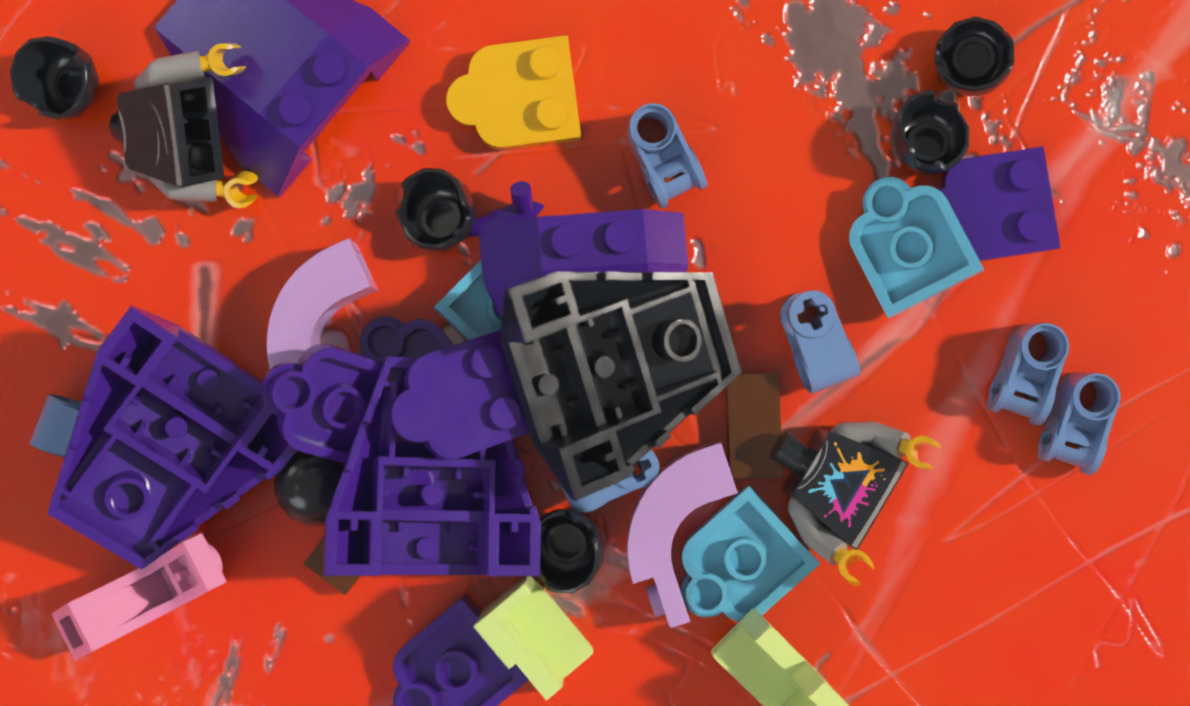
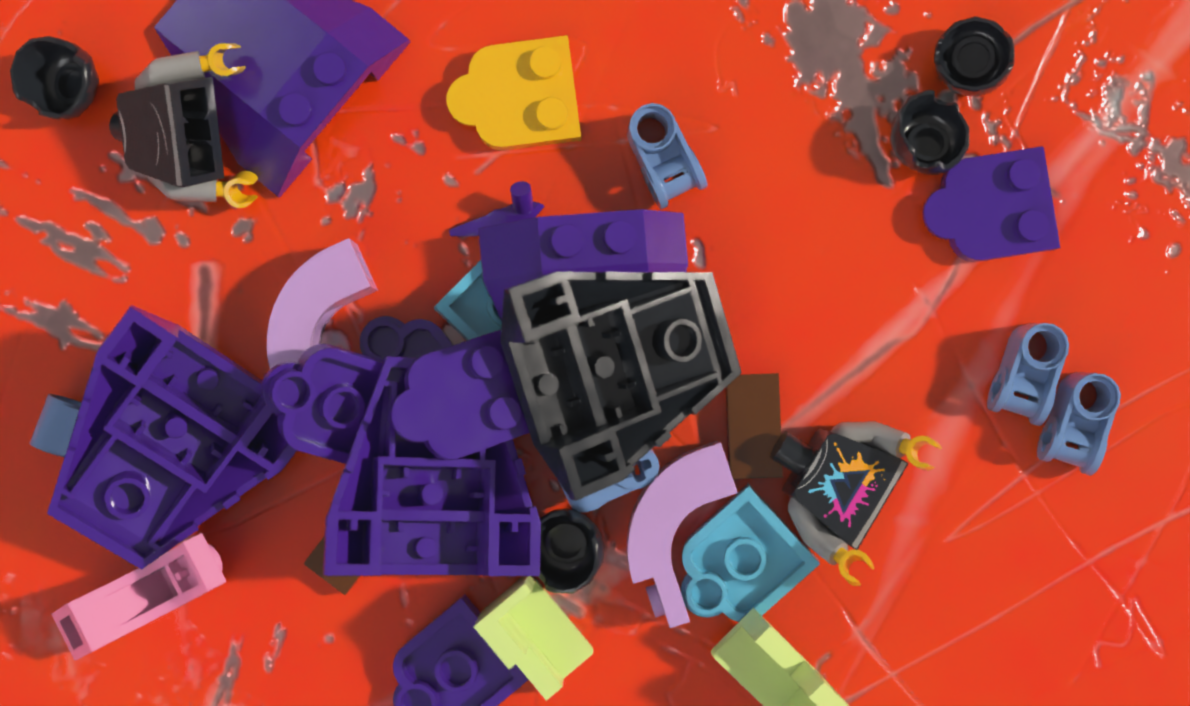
black hair [274,450,346,527] -> none
black hair [395,168,476,252] -> none
medium blue piece [780,290,860,394] -> none
medium azure plate [849,177,985,318] -> none

